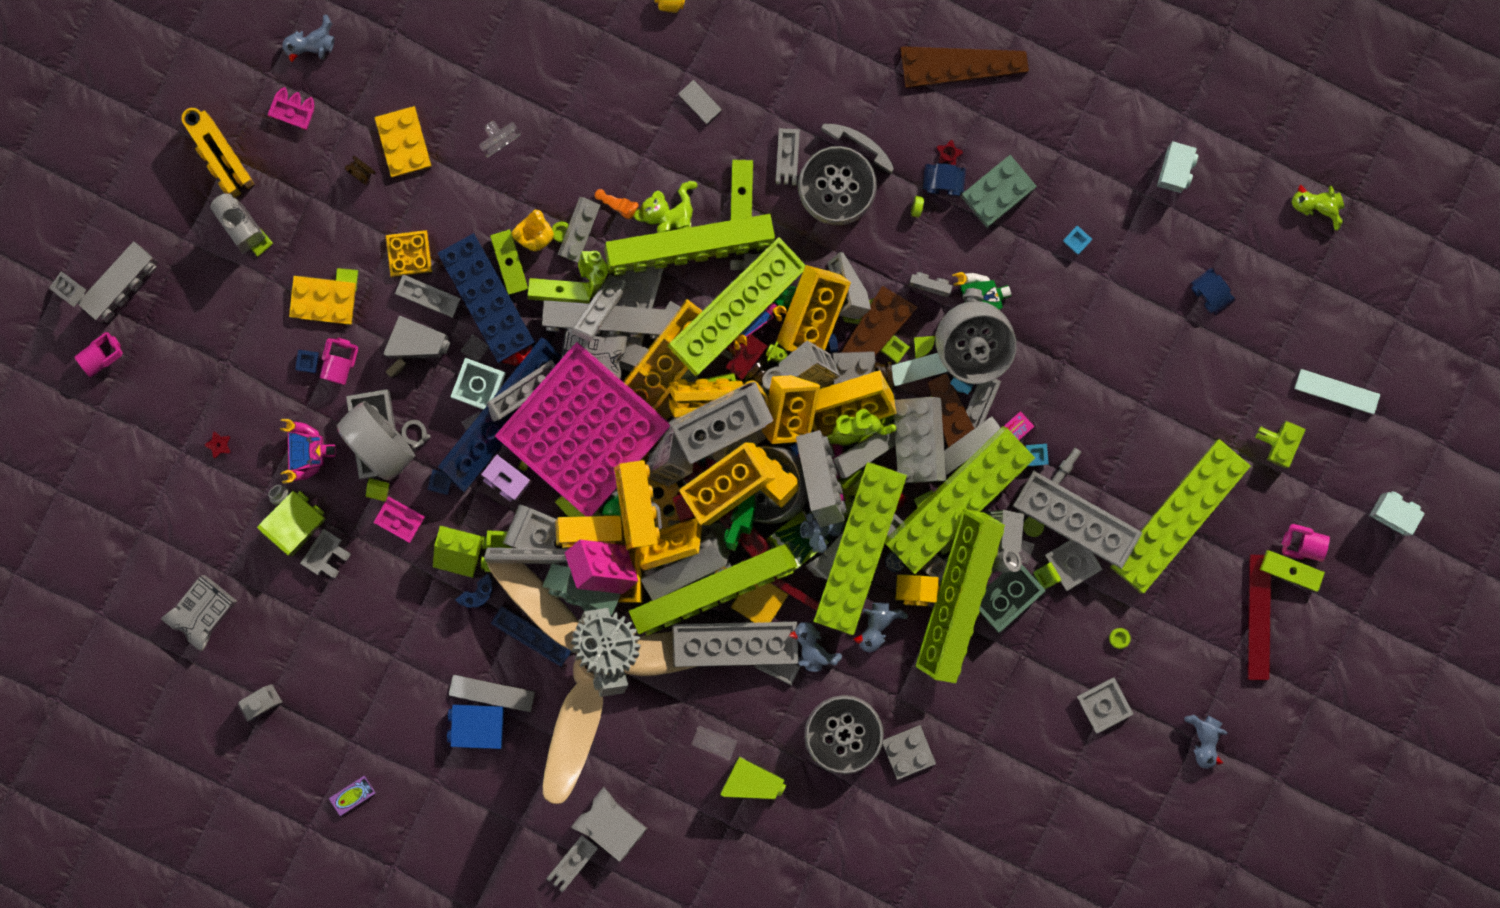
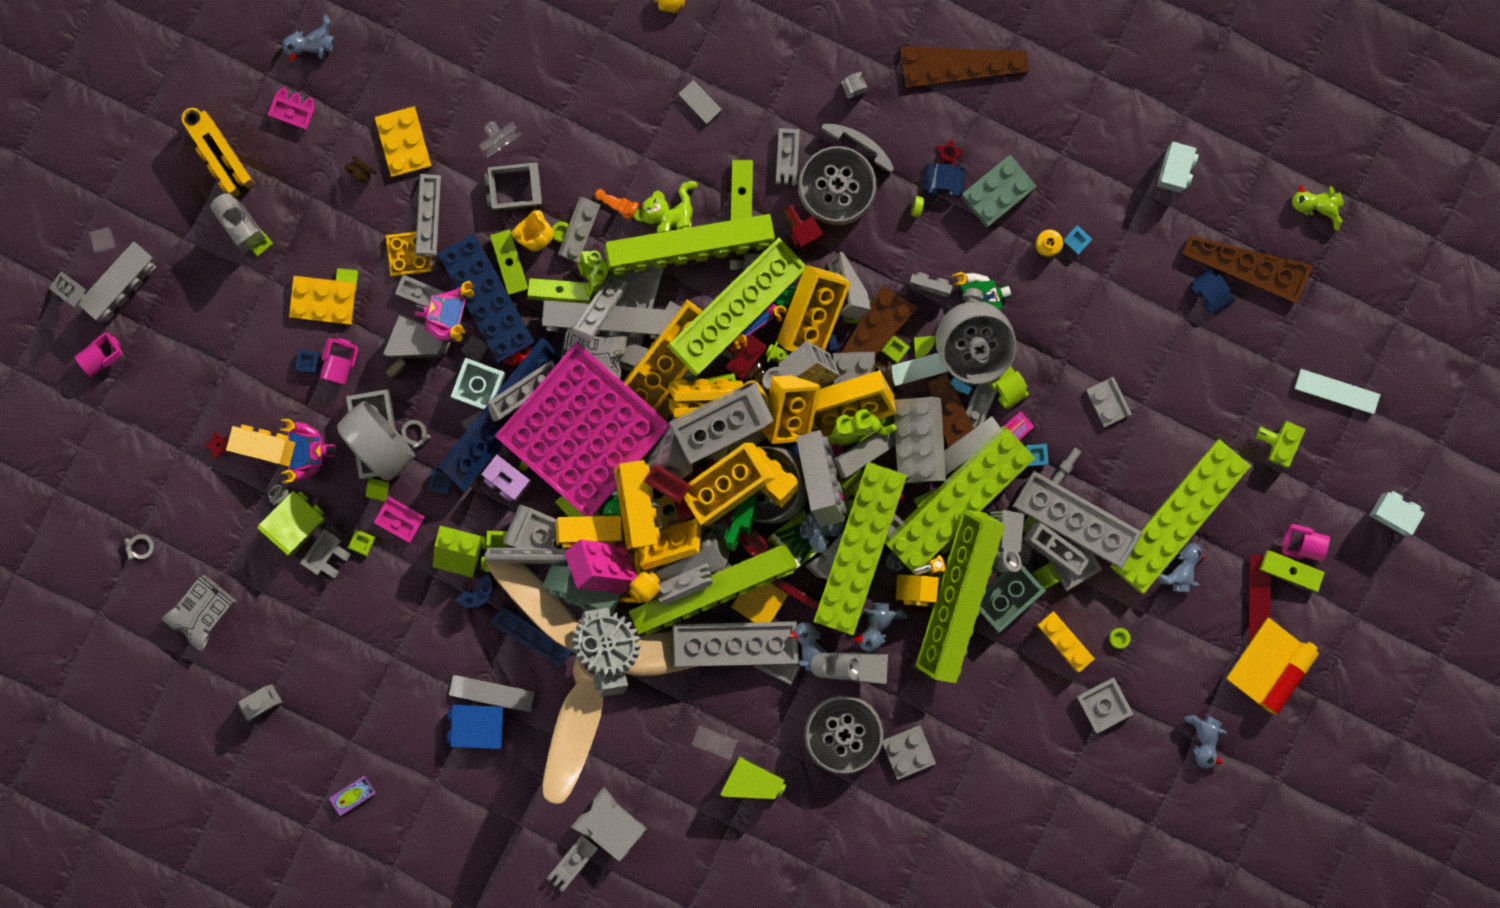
none -> clear tile [89,227,116,253]
none -> light grey piece [124,534,154,560]
none -> yellow brick [226,424,296,467]
none -> lime tile [348,529,376,557]
none -> torso [414,281,475,342]
none -> light grey tile [415,174,441,257]
none -> light grey window [484,162,542,211]
none -> yellow head [629,572,660,603]
none -> dark red tile [644,463,691,504]
none -> light grey hinge [658,564,713,606]
none -> dark red brick [784,204,823,250]
none -> light grey piece [811,653,888,684]
none -> light grey leg [841,72,868,100]
none -> piece [914,555,946,576]
none -> lime cylinder [988,364,1030,409]
none -> light grey slope [1022,523,1090,576]
none -> yellow head [1035,229,1063,258]
none -> yellow brick [1036,611,1095,673]
none -> light grey plate [1086,377,1131,427]
none -> sand blue animal [1158,543,1205,592]
none -> reddish brown wing [1182,235,1313,304]
none -> yellow door [1226,618,1319,716]

